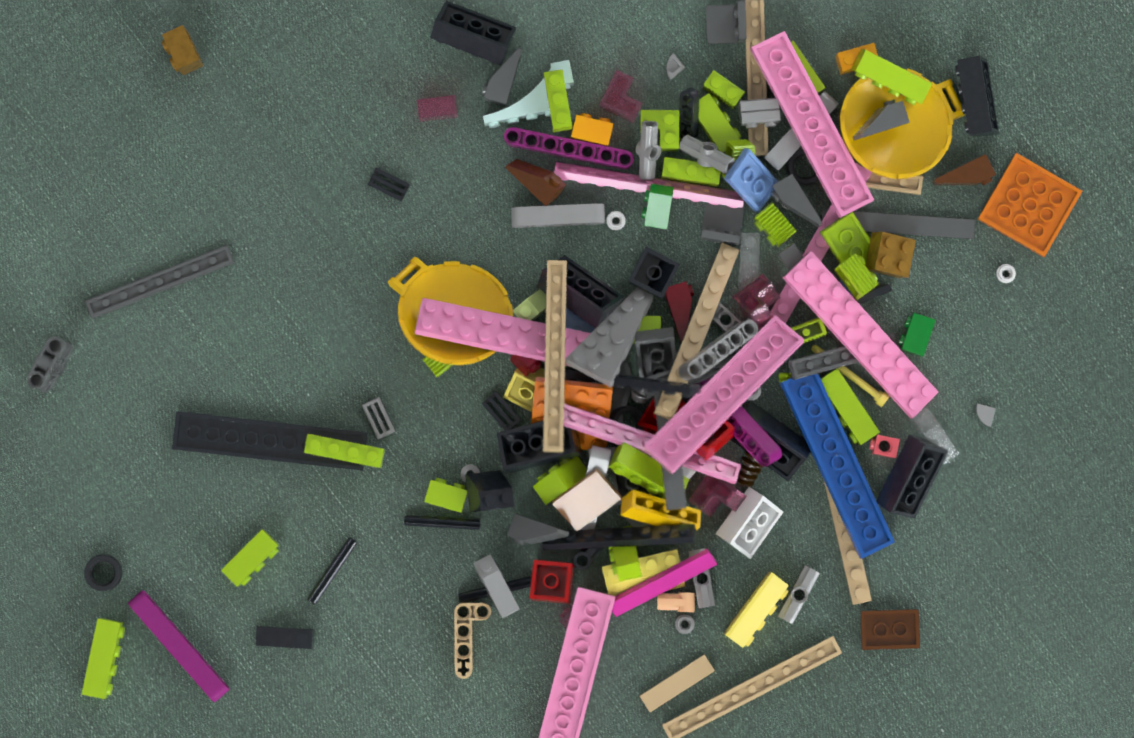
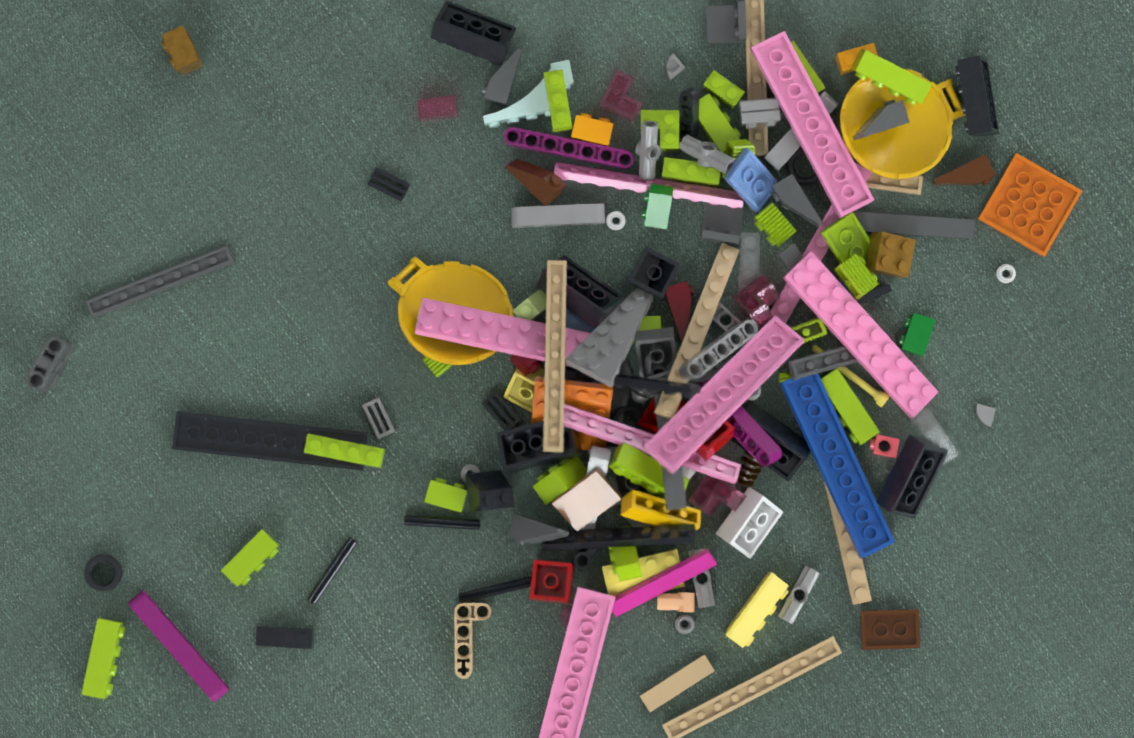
light grey slope [473,554,520,619] -> none

